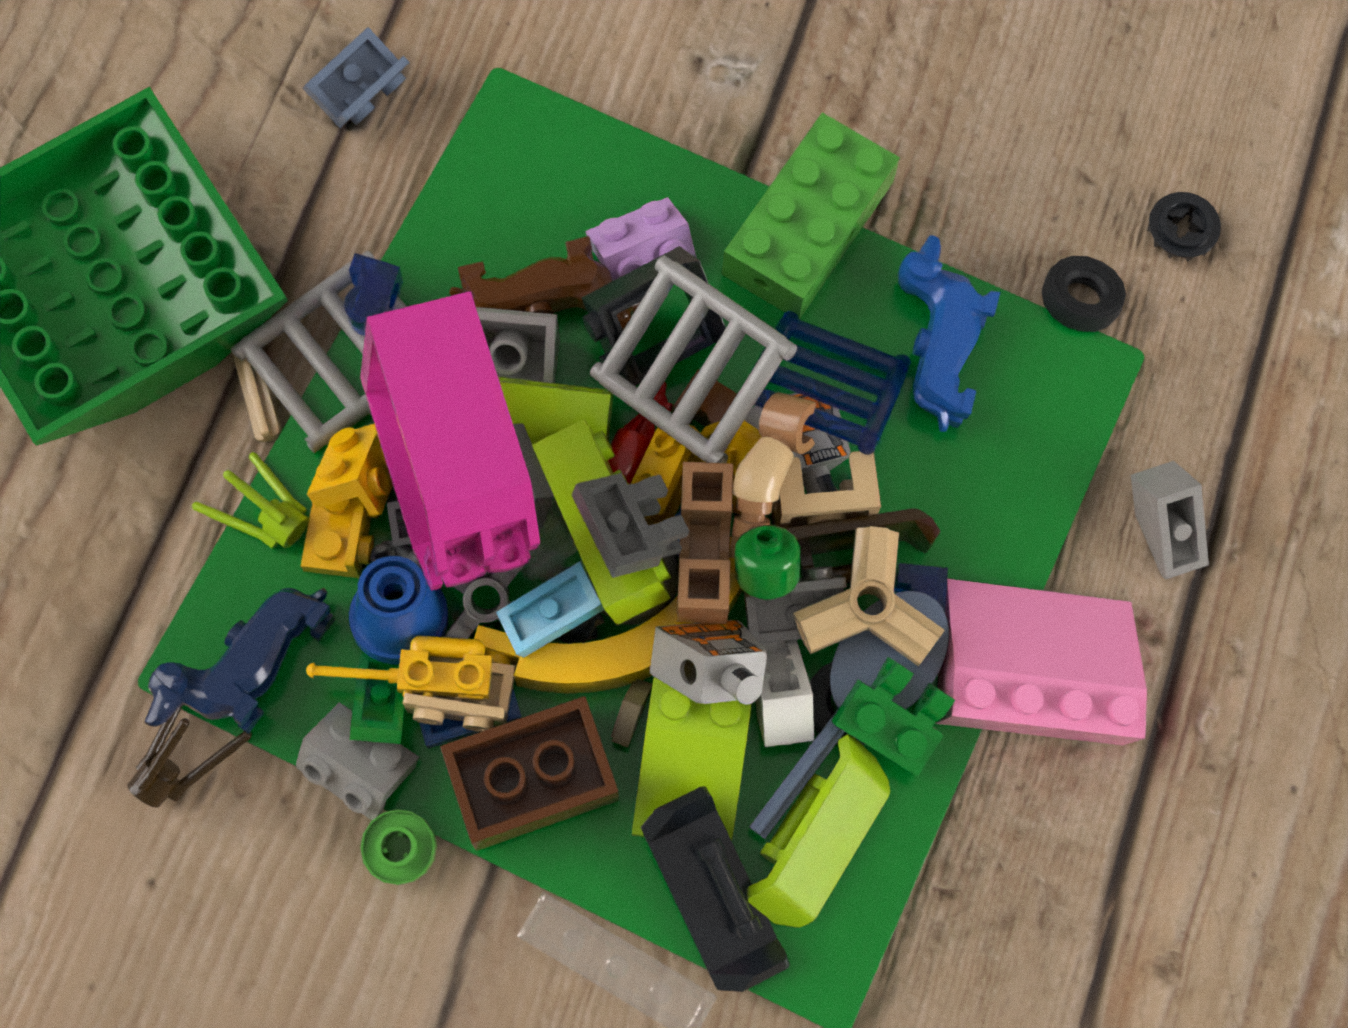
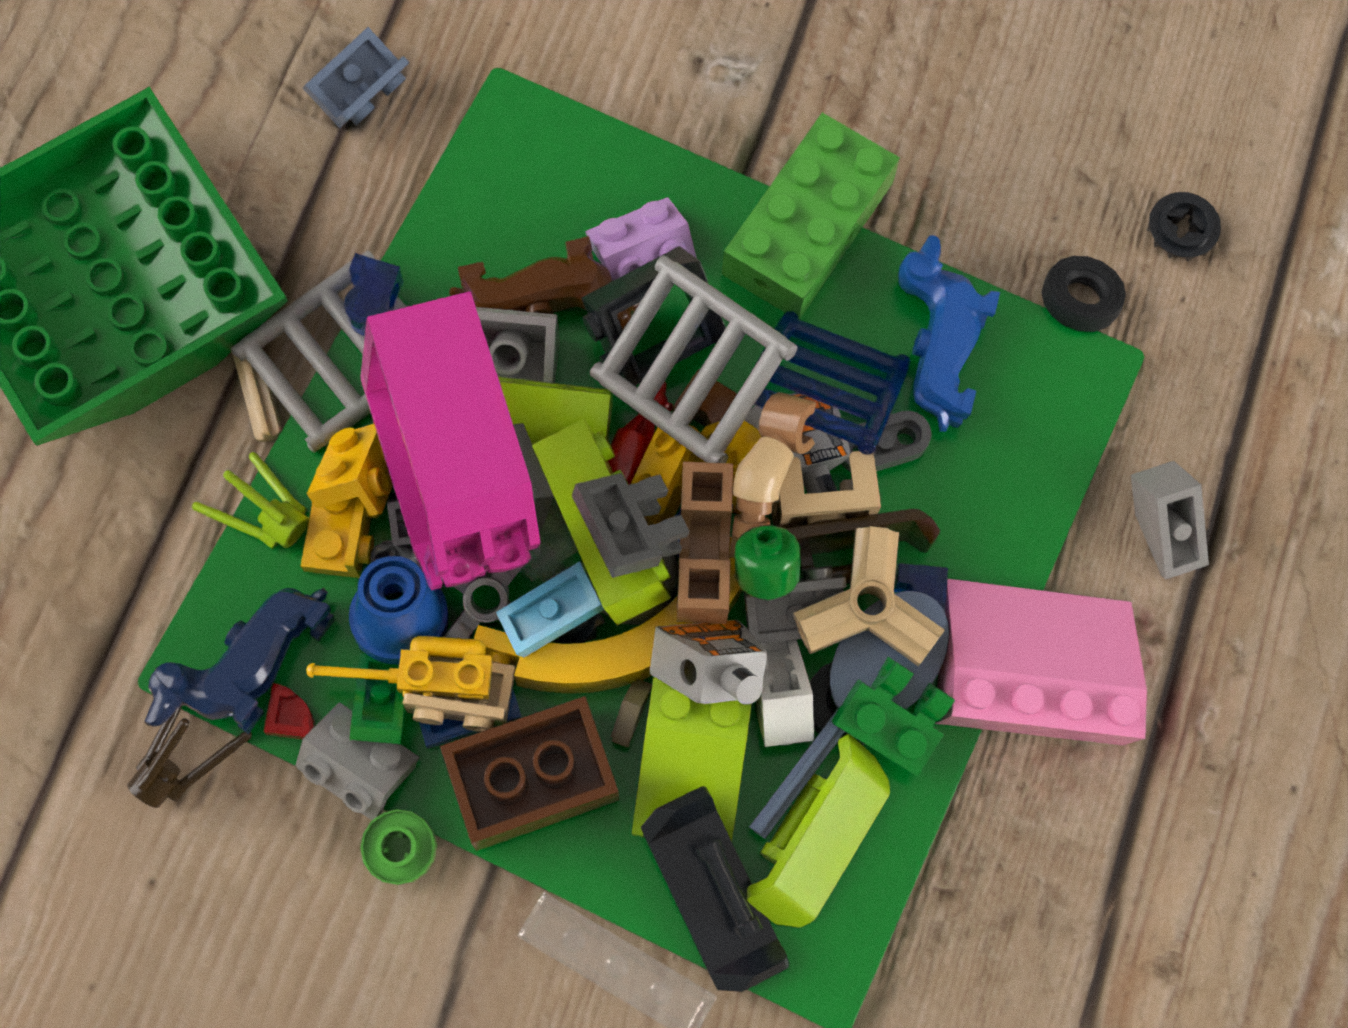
none -> red tile [263,683,316,740]
none -> dark grey plate [841,411,931,472]

